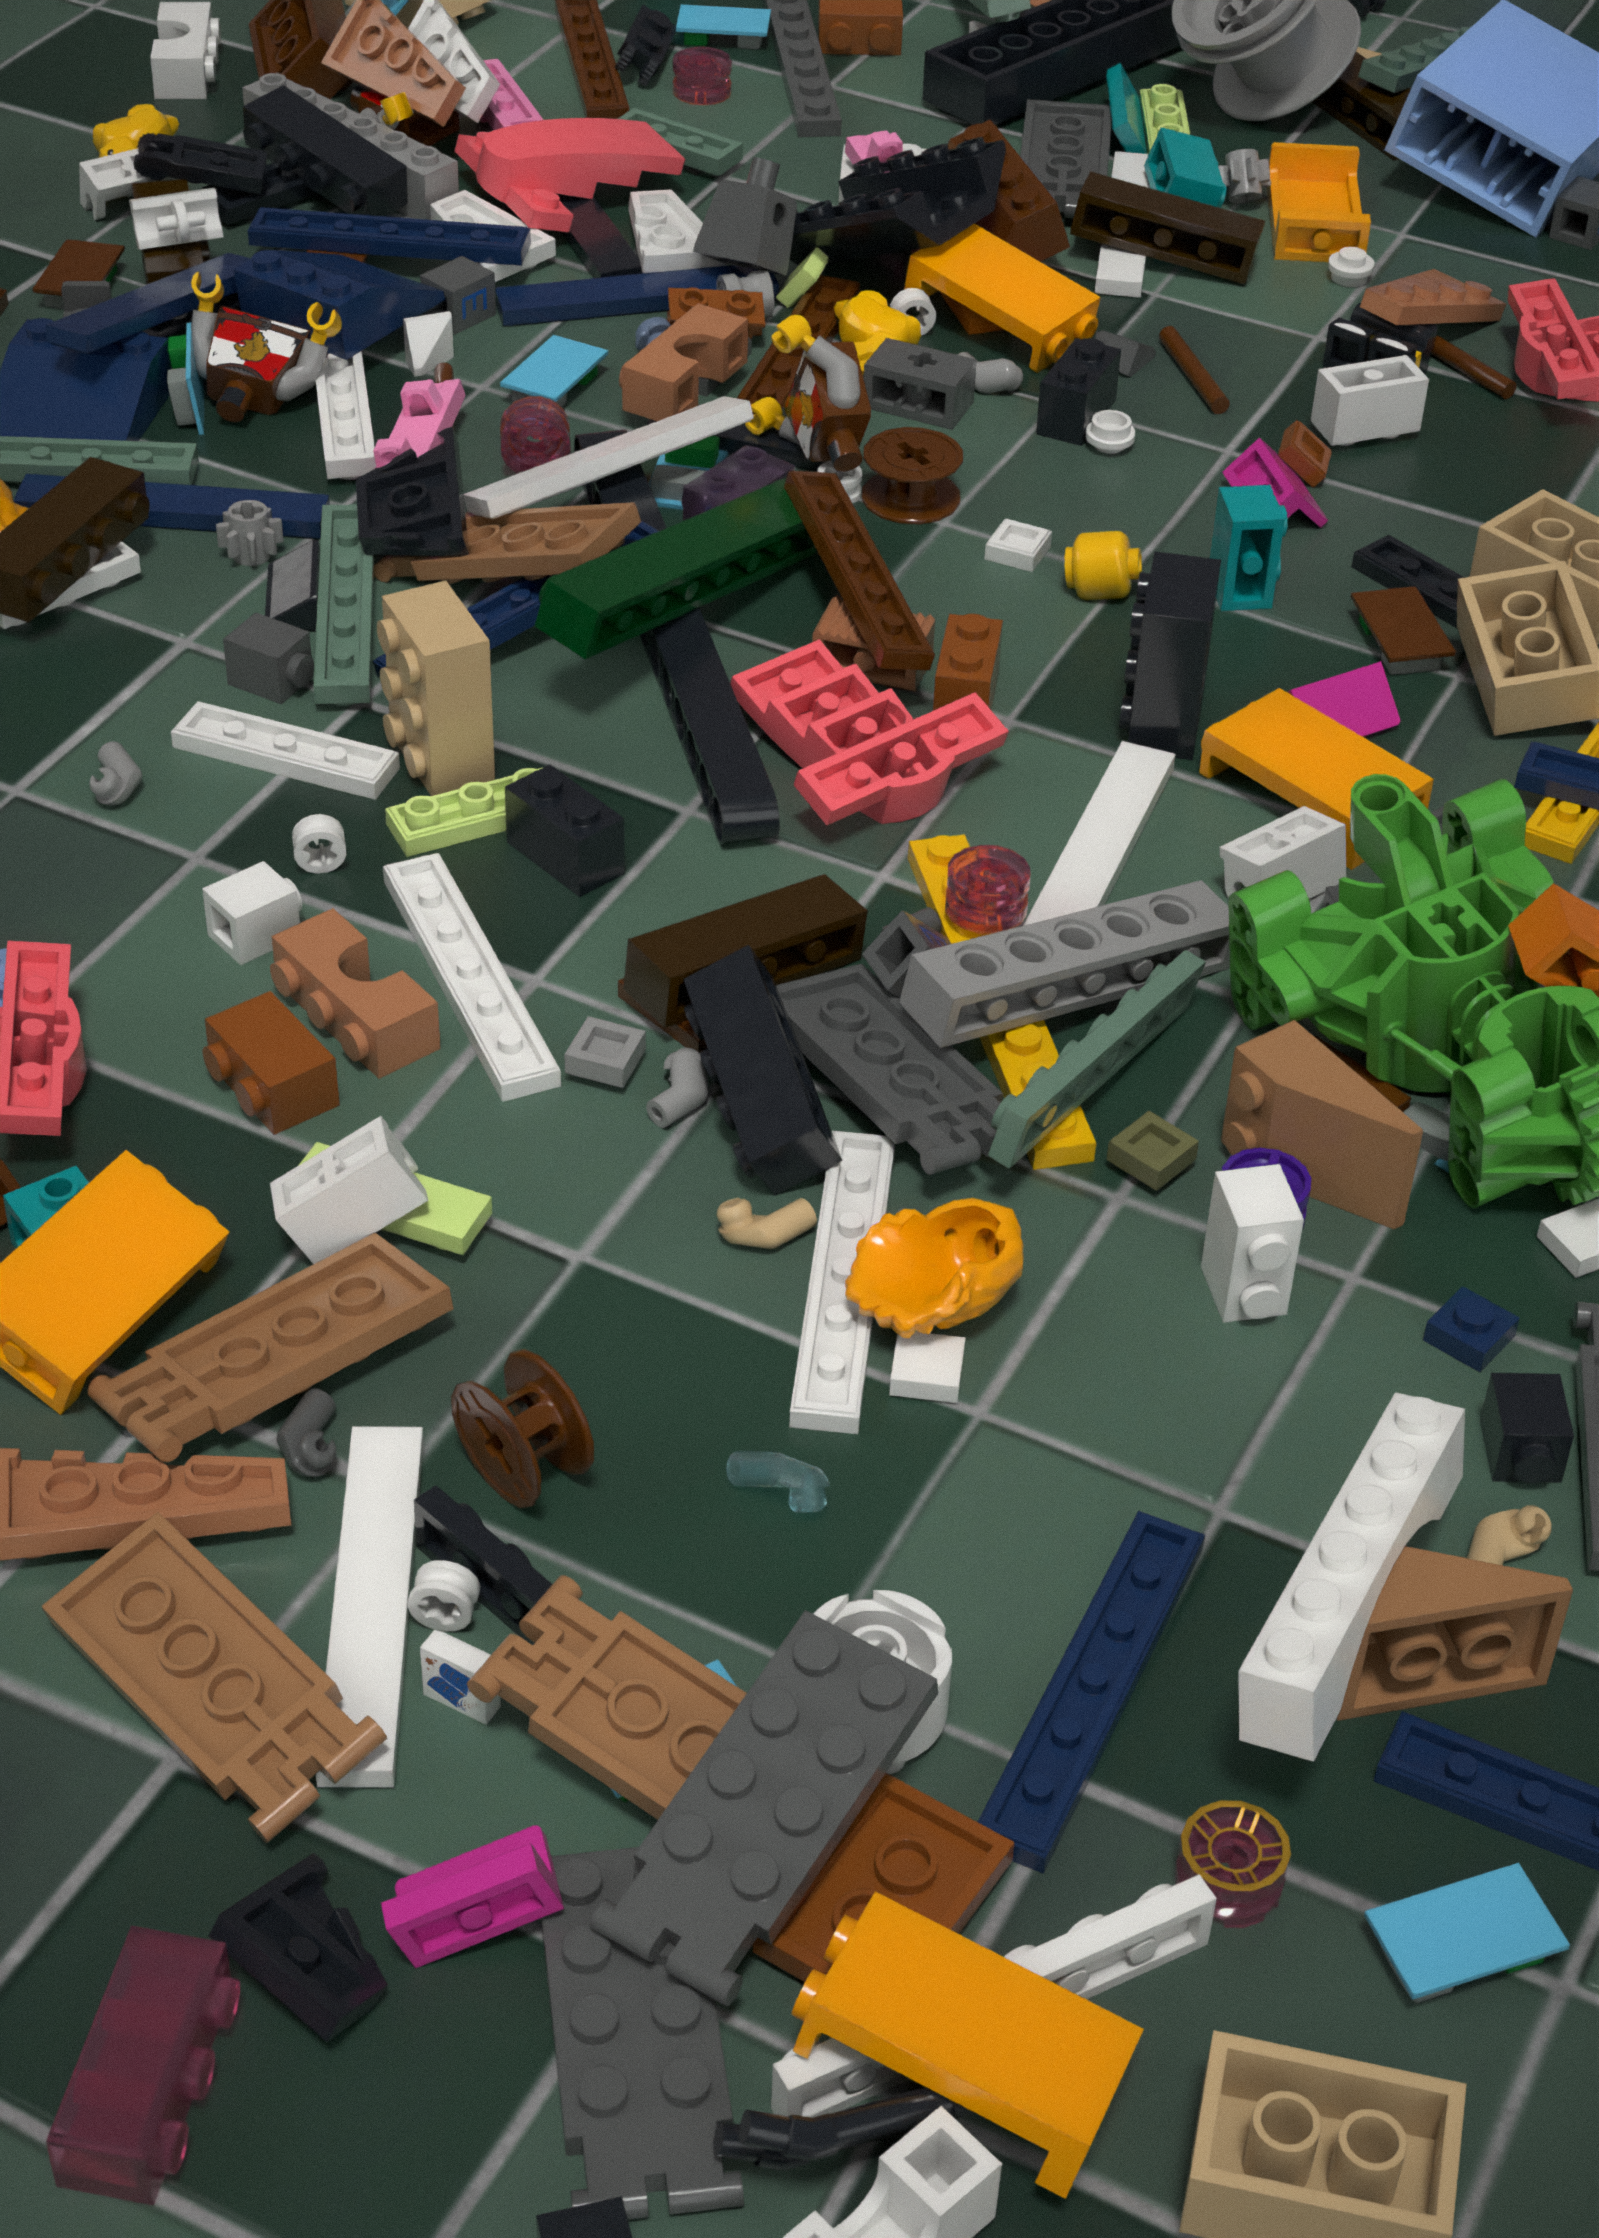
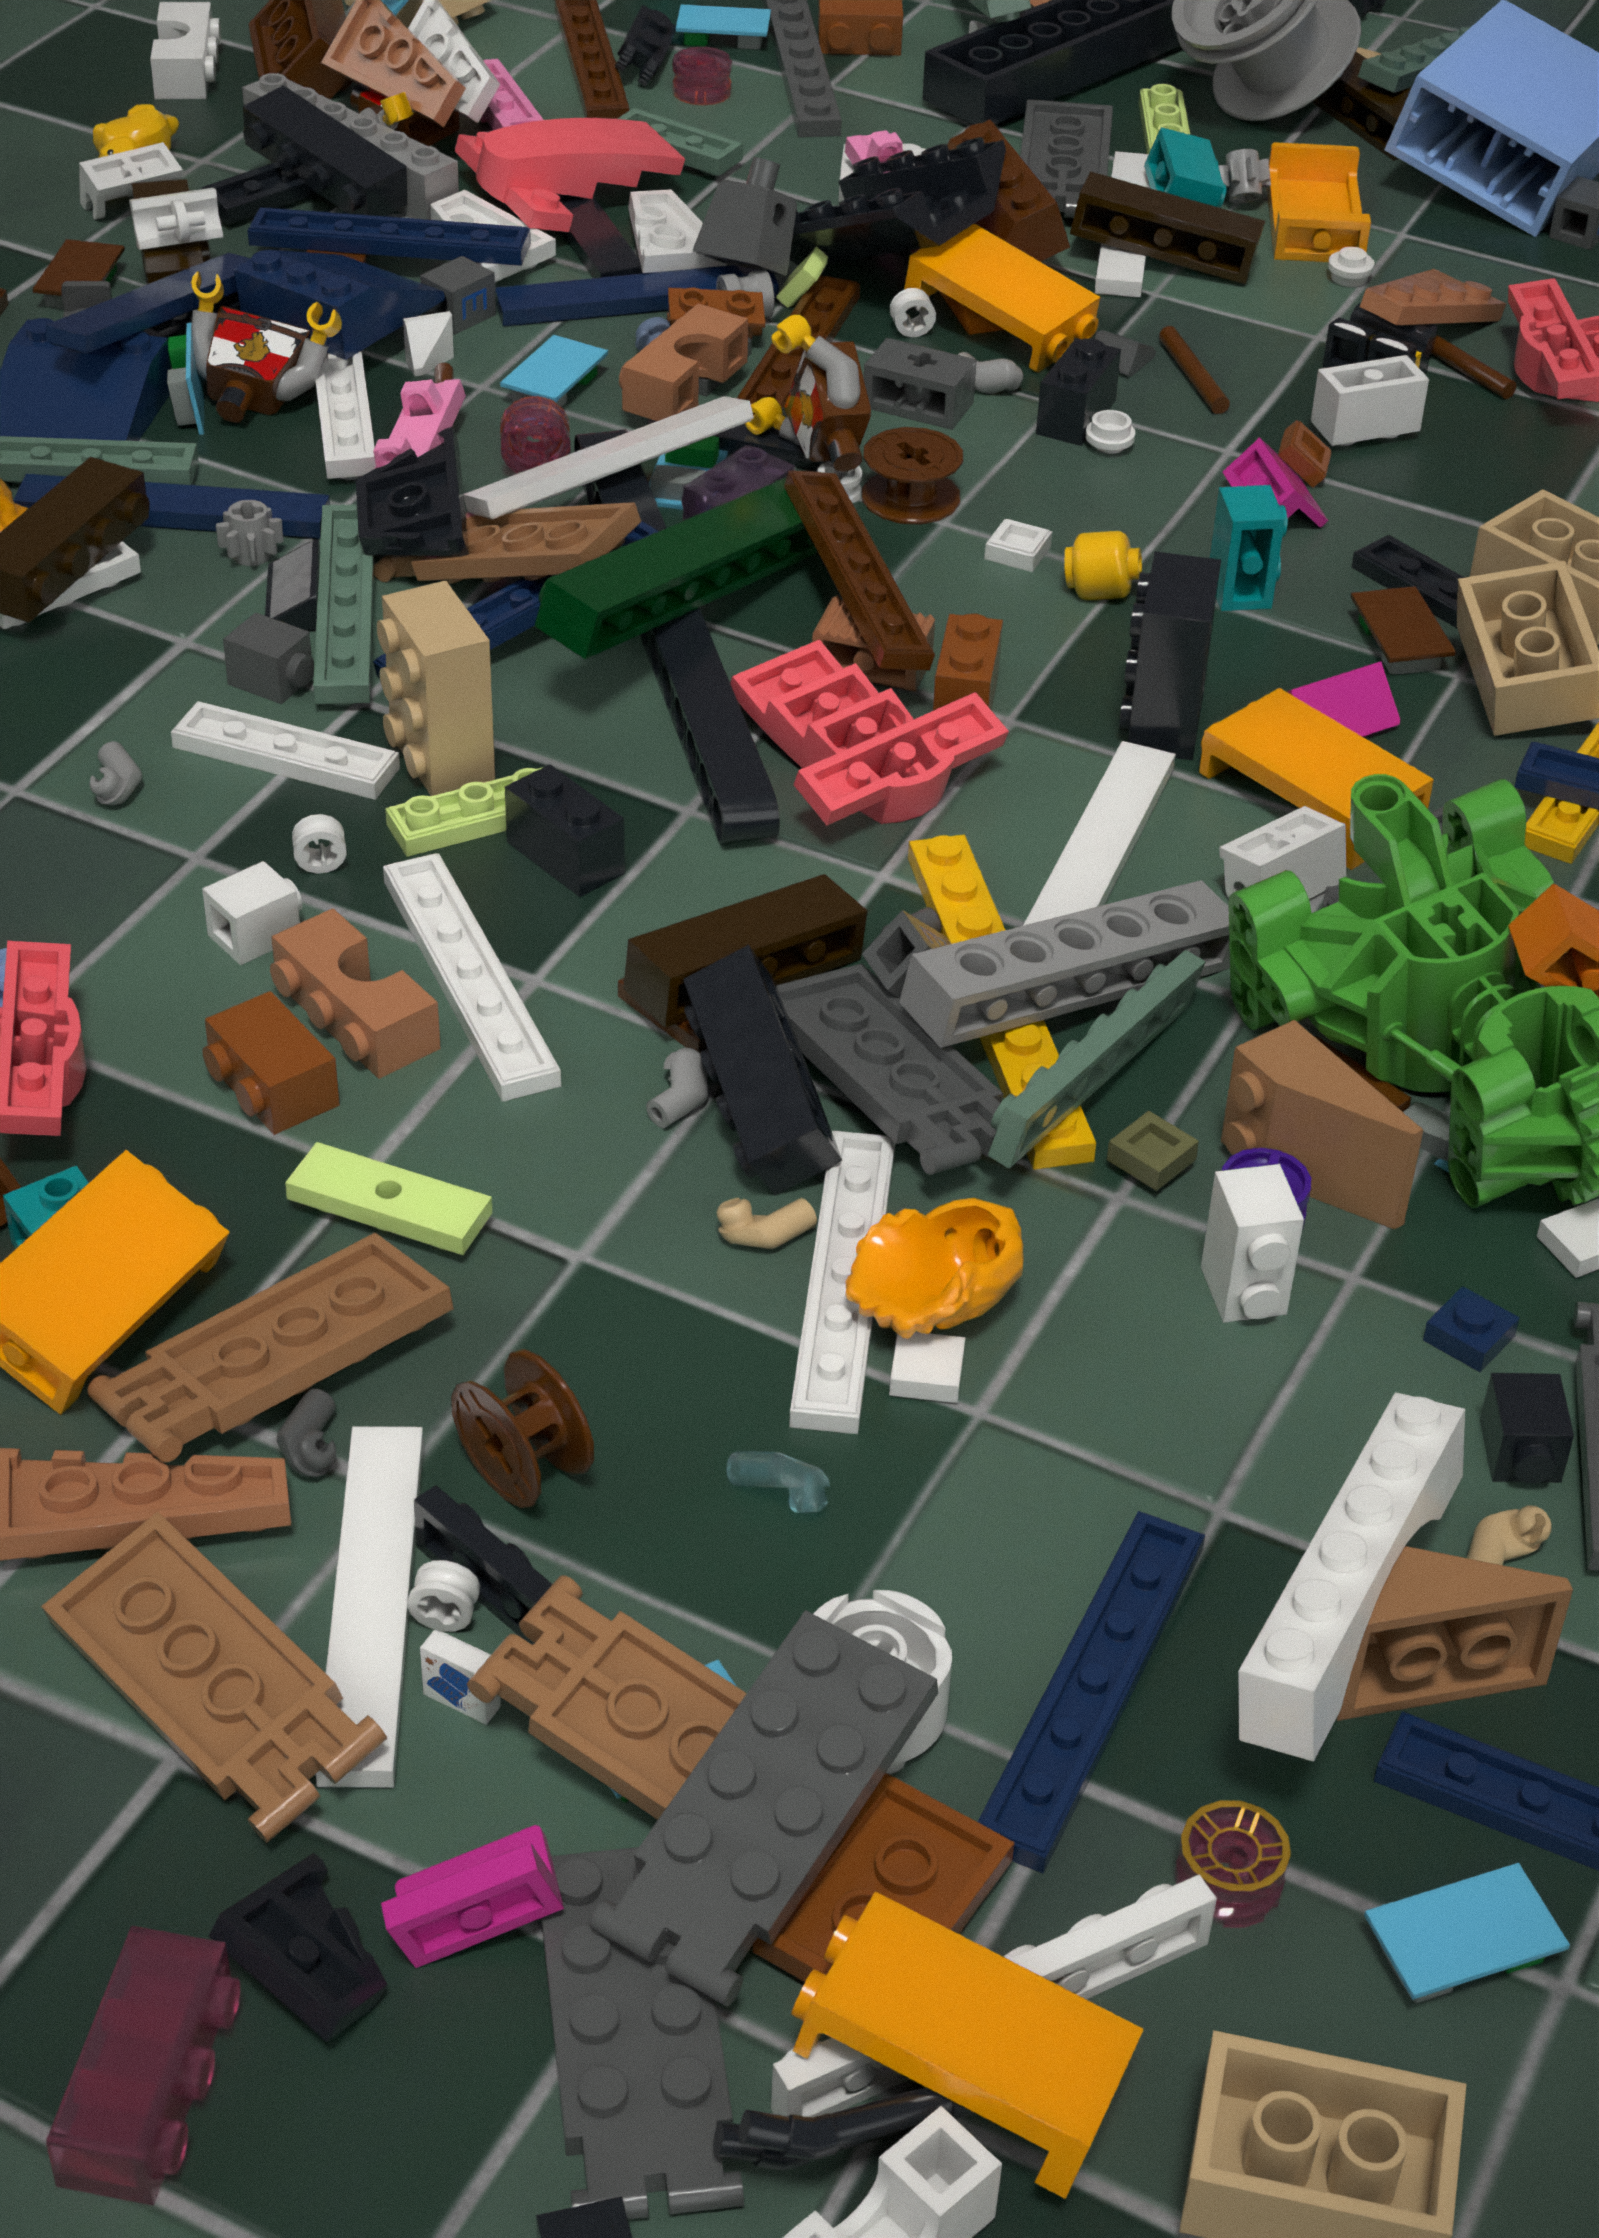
black hinge [133,132,268,194] -> none
white hinge [270,1116,428,1264] -> none
light grey plate [564,1016,646,1088] -> none
yellow animal [834,290,921,375] -> none
clear pink wheel [945,845,1030,934] -> none
teal tile [1106,63,1147,154] -> none

